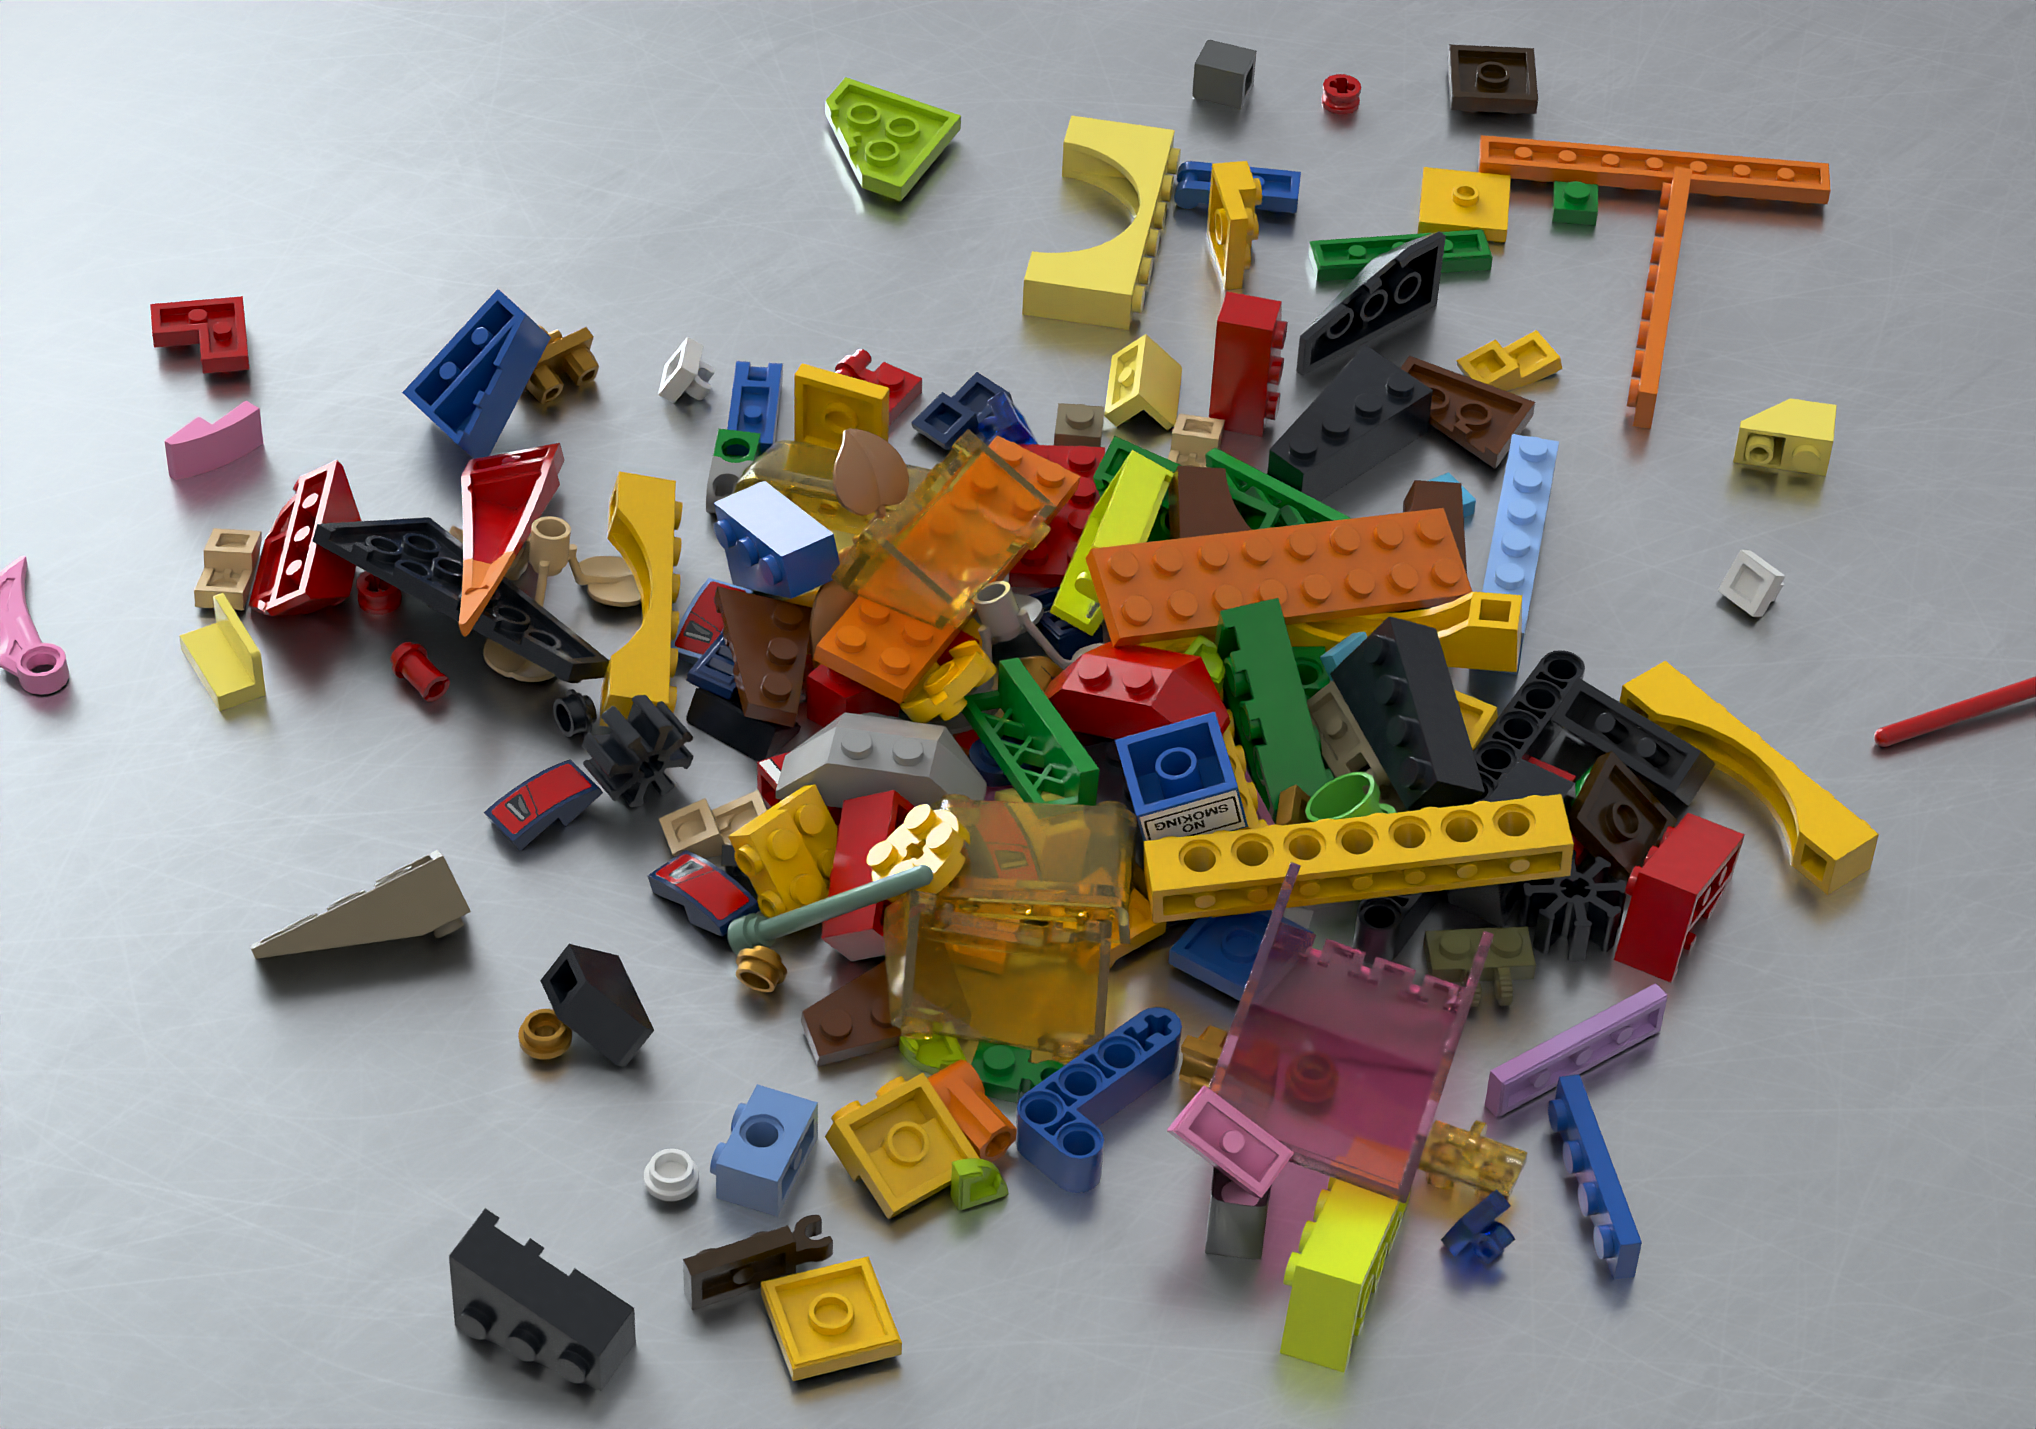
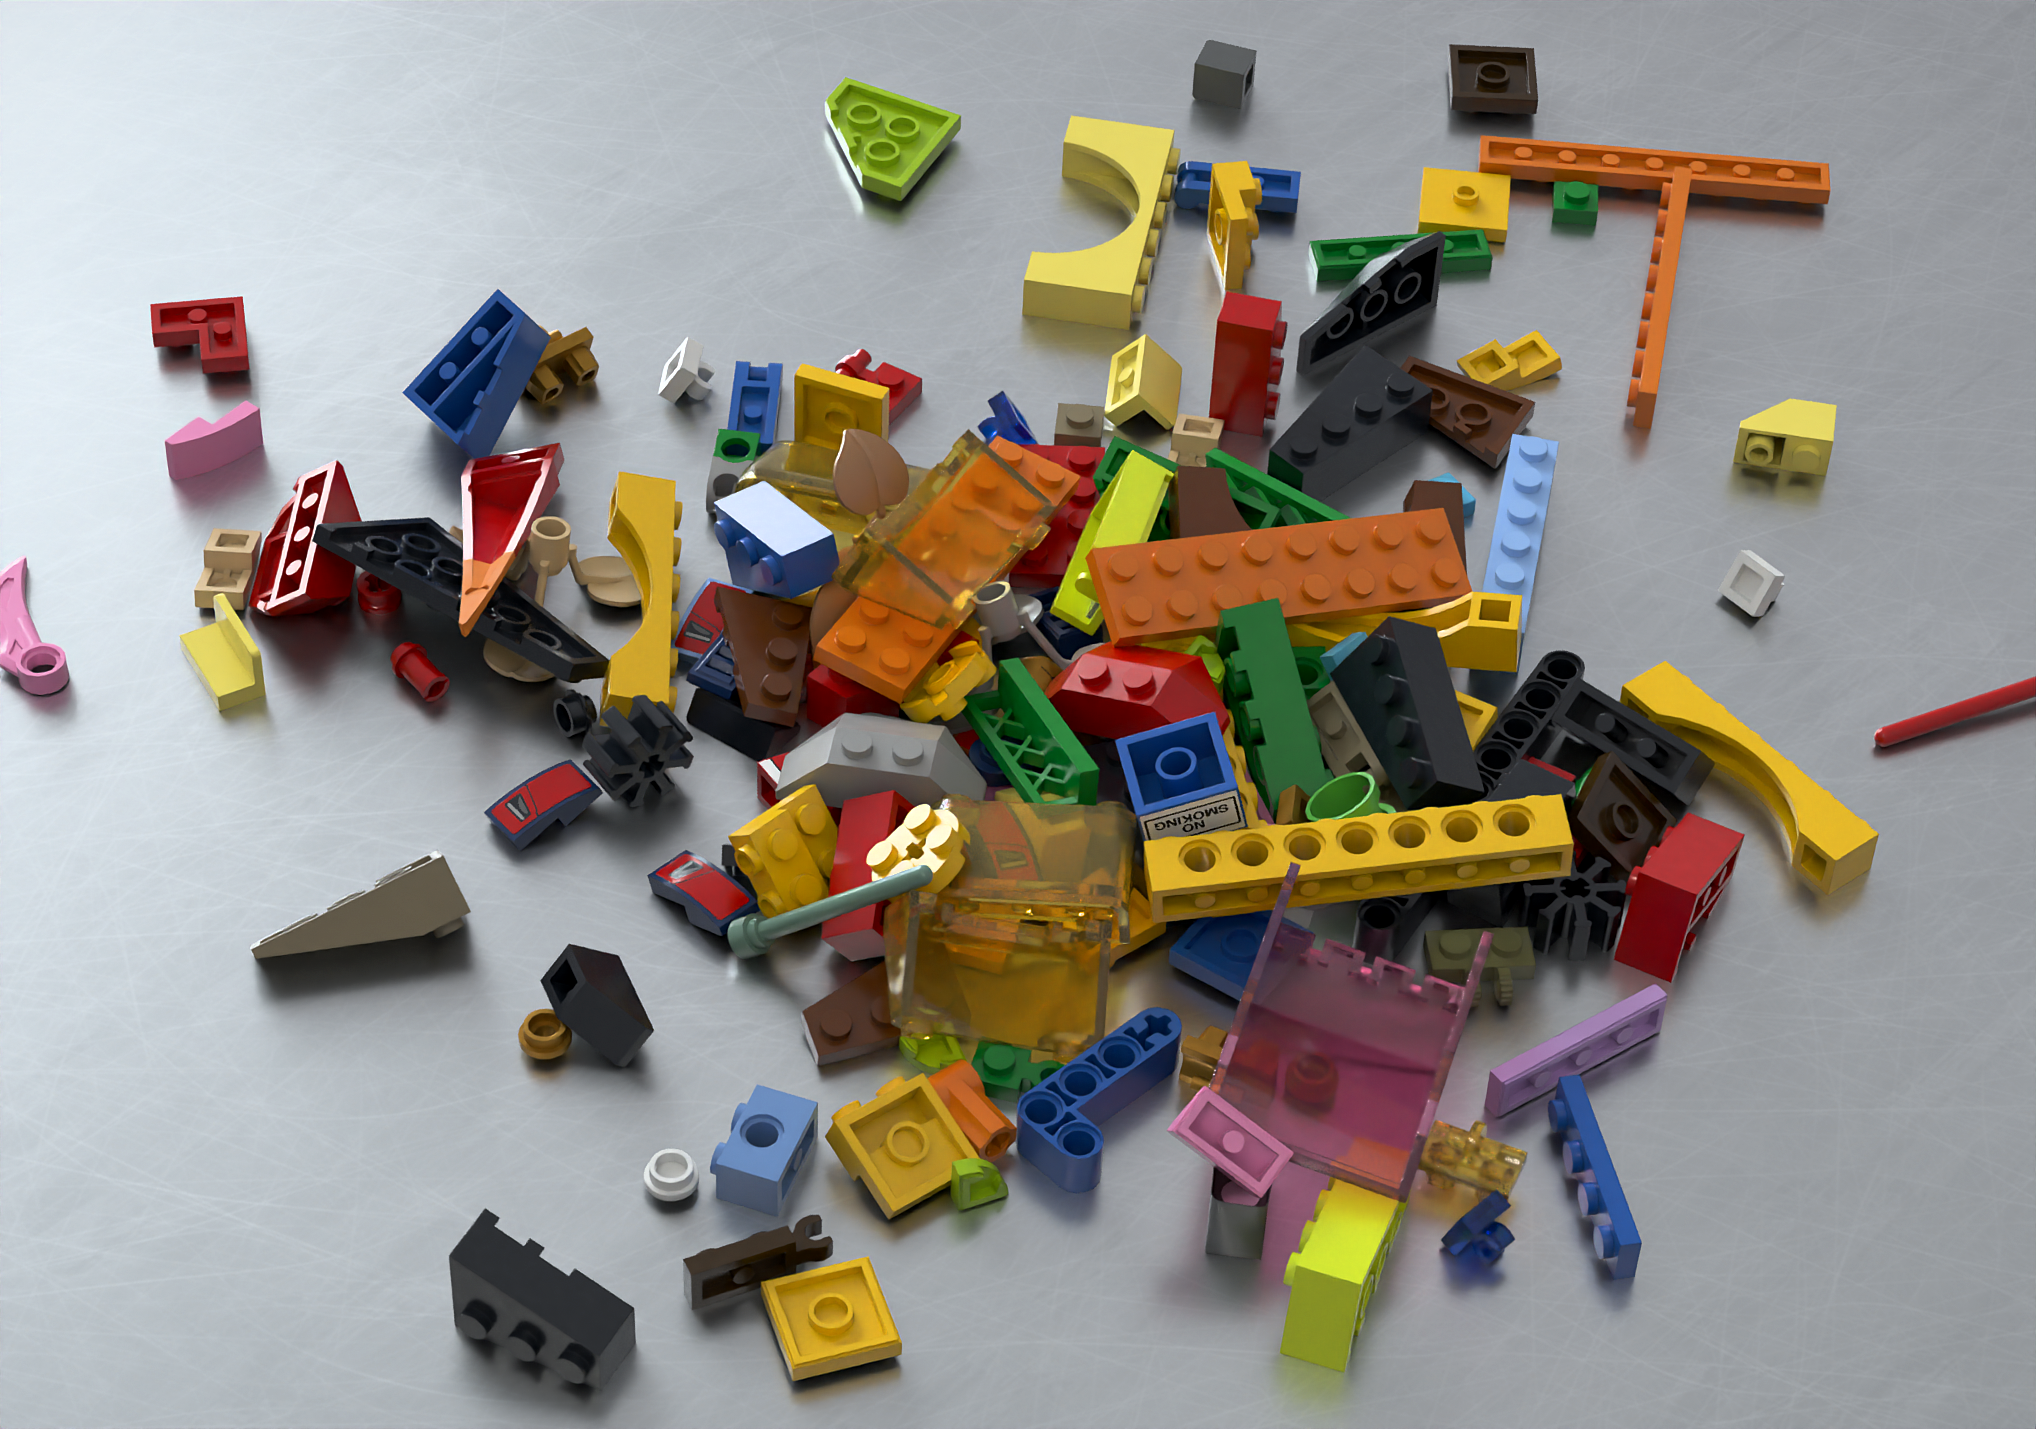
tan slope [659,790,768,858] -> none
pearl gold plate [735,946,788,992] -> none
dark blue slope [911,372,1014,450] -> none
red bush [1321,74,1361,115] -> none

